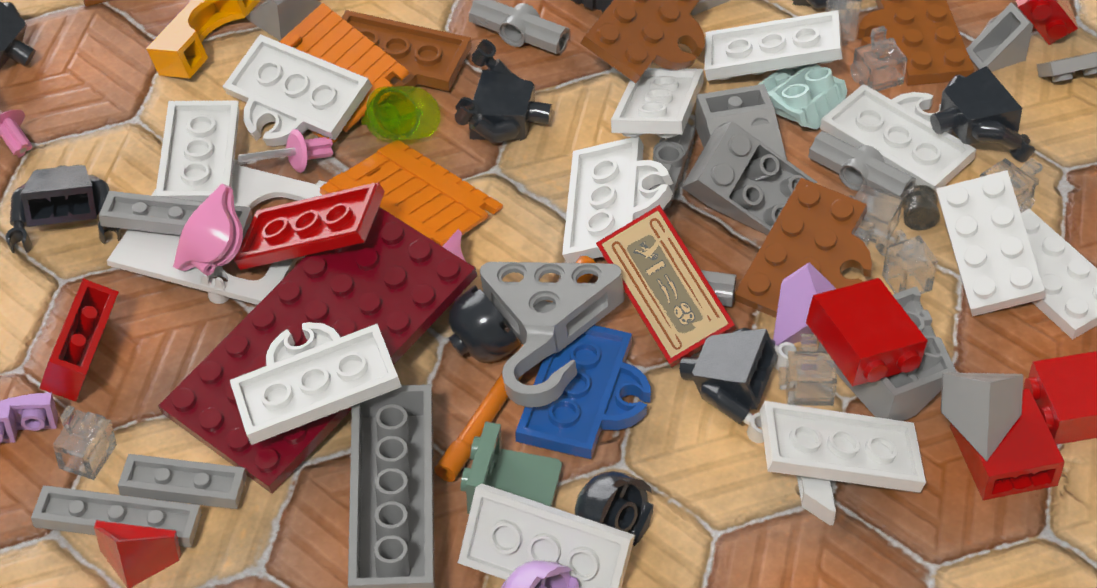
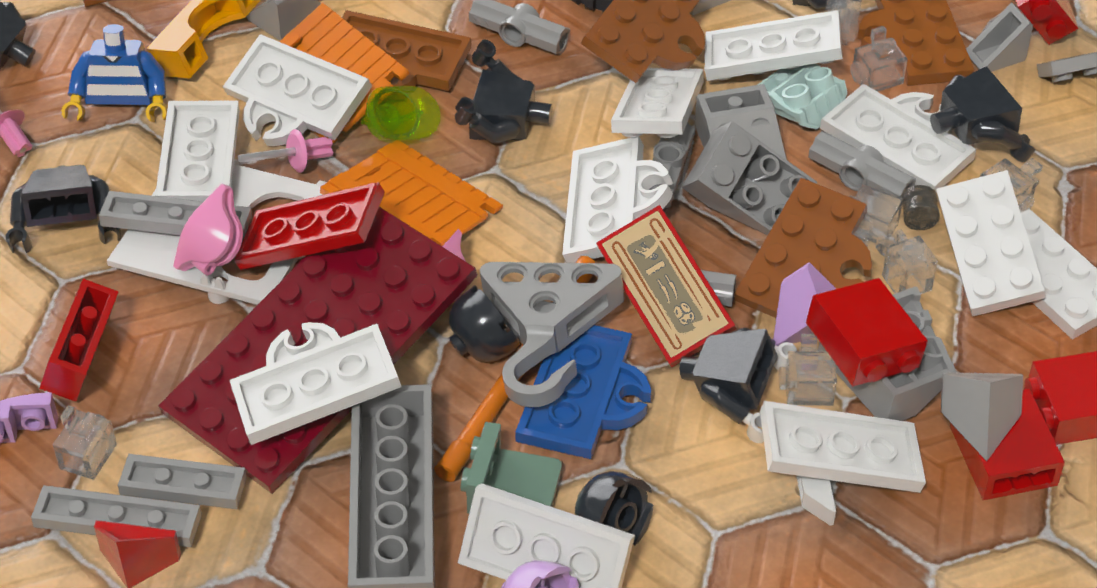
none -> blue torso [61,24,168,122]

